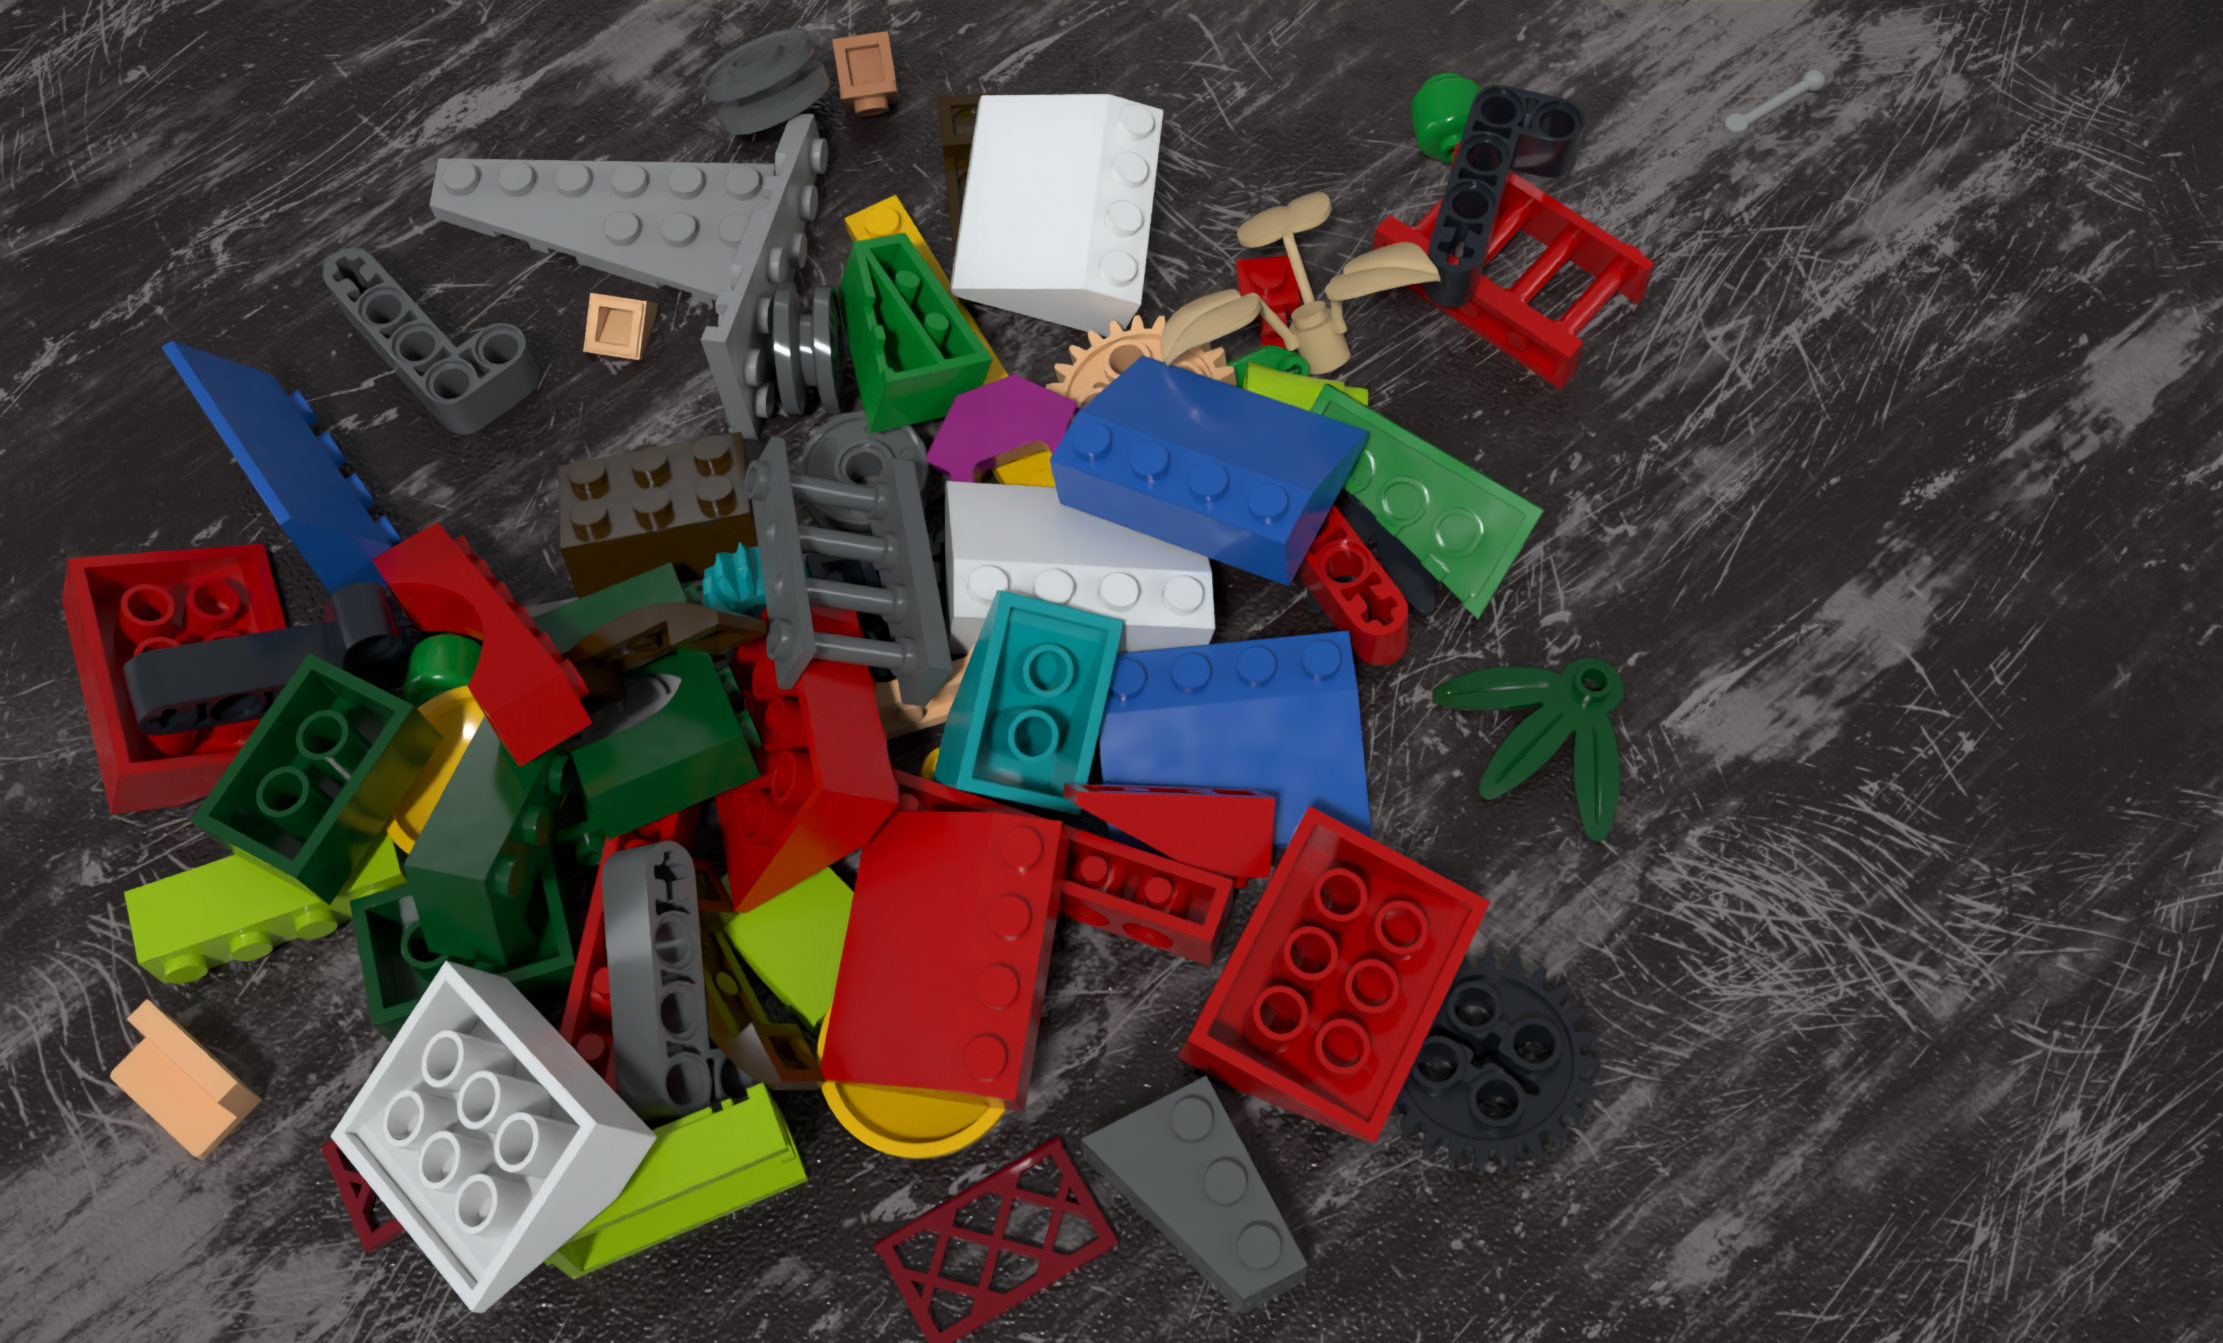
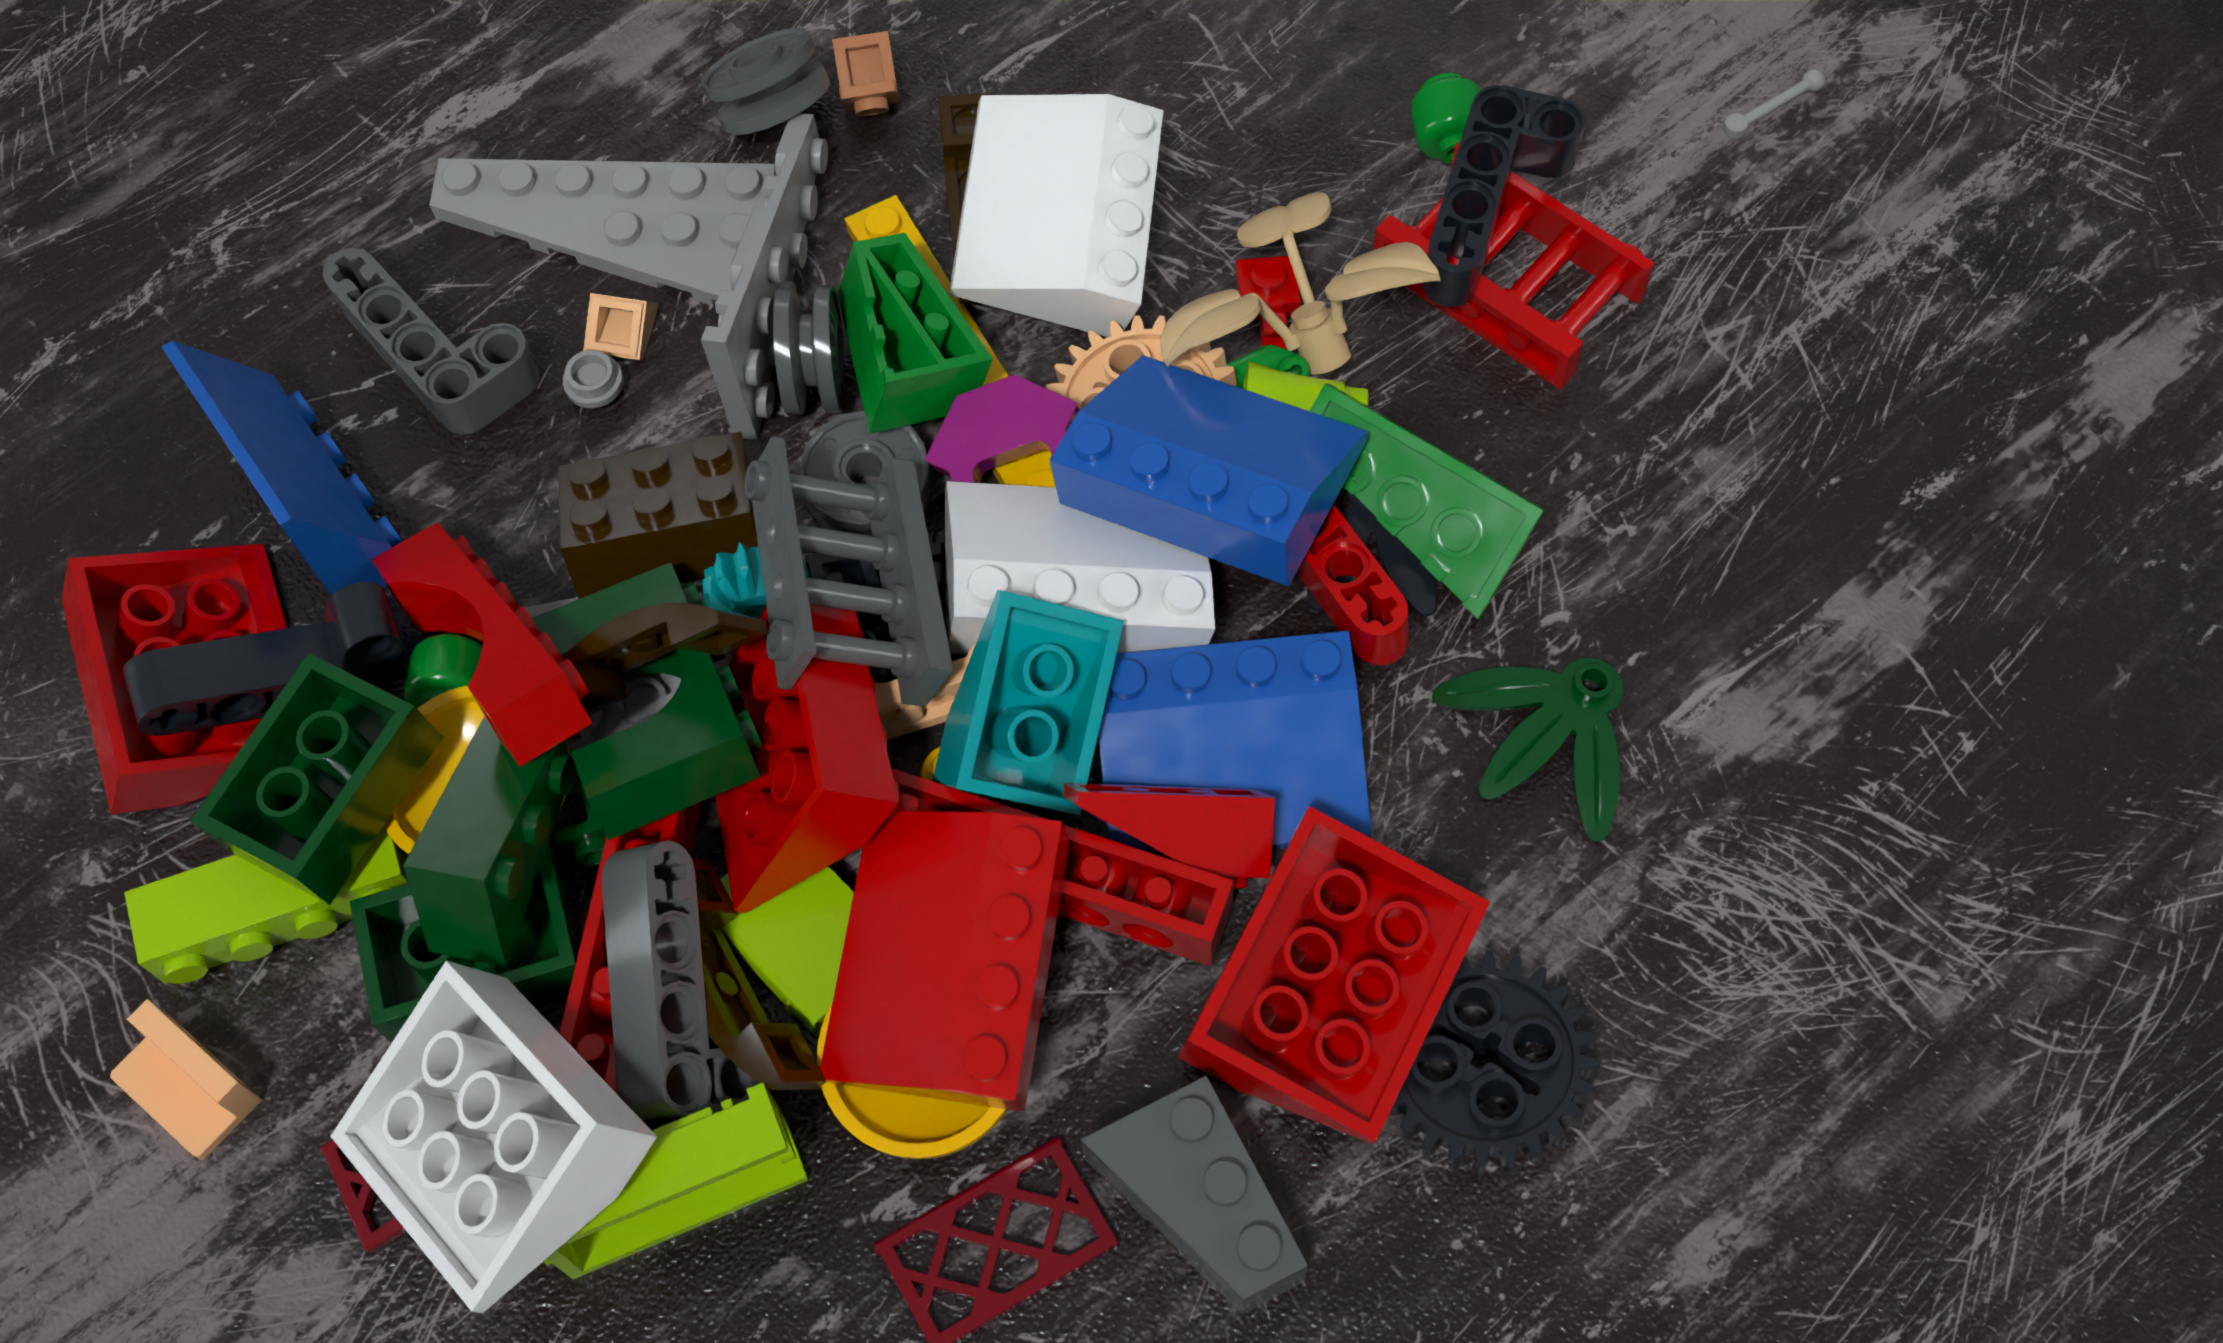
none -> light grey plate [563,350,624,408]

